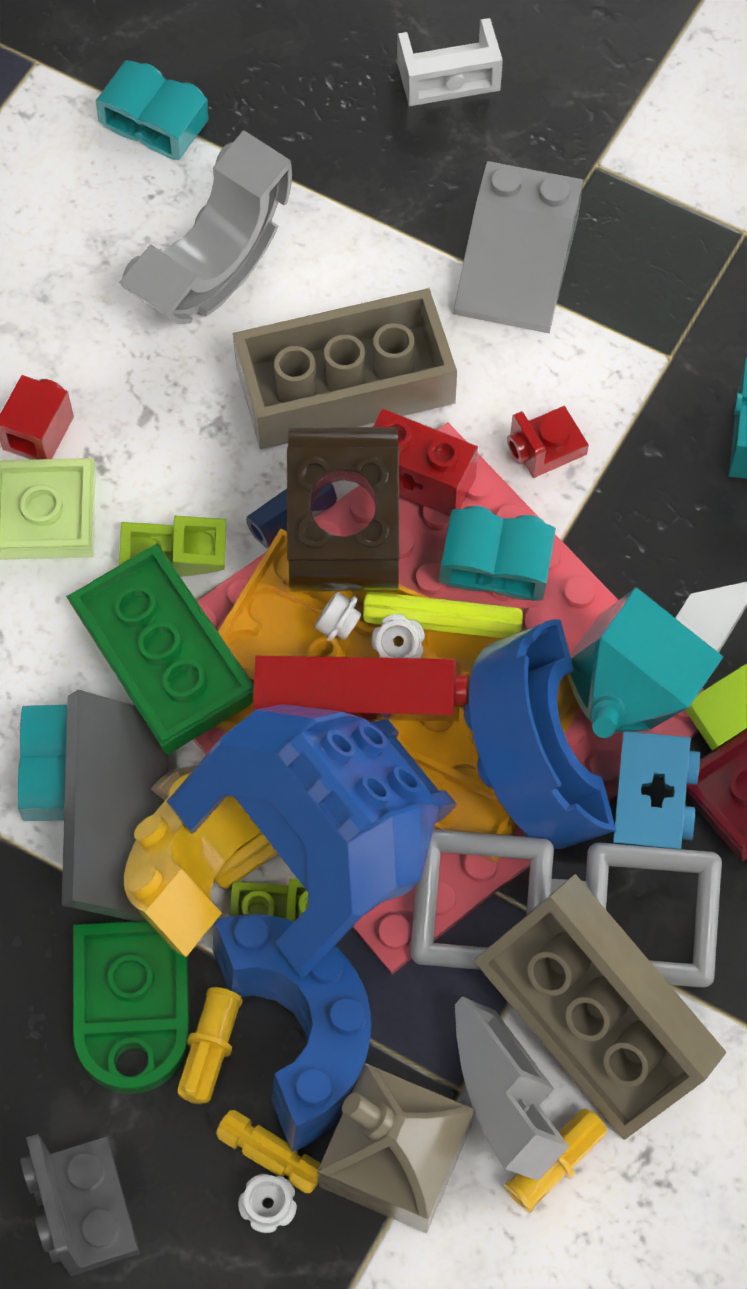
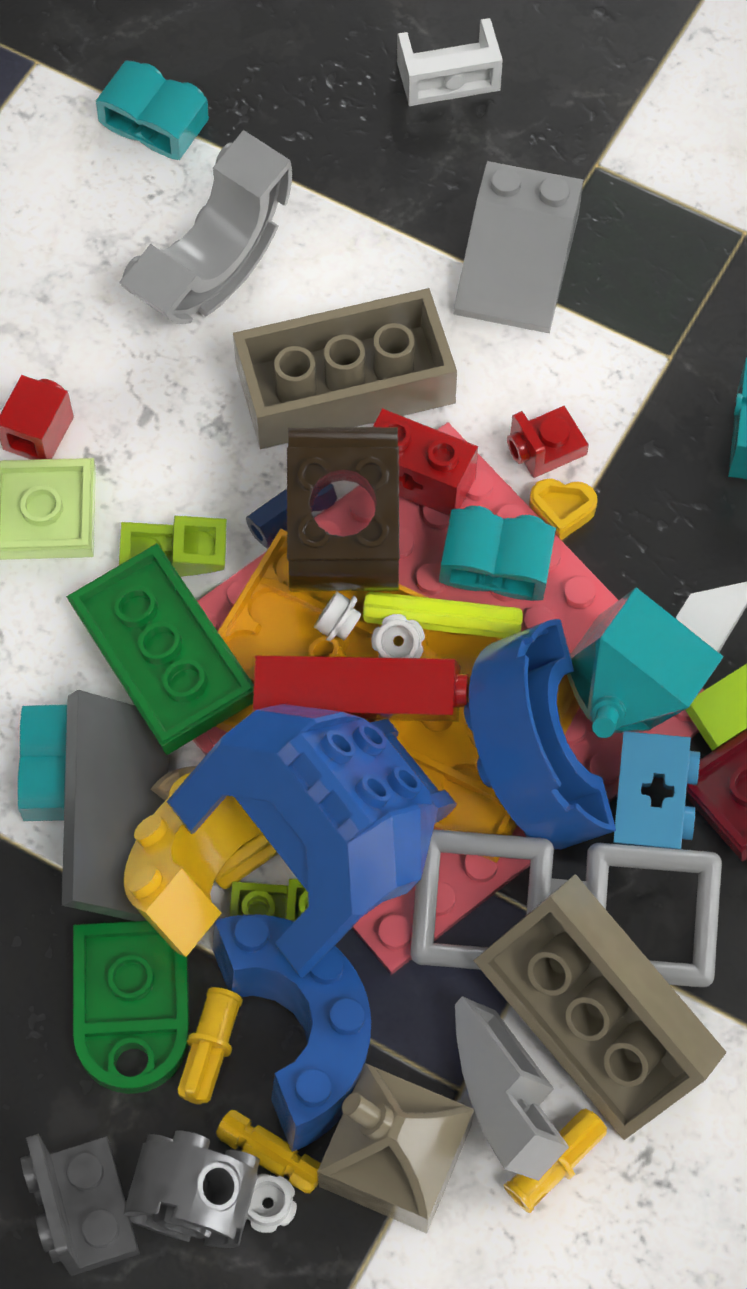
none -> flat silver brick [123,1131,260,1248]
none -> yellow tile [529,479,597,541]

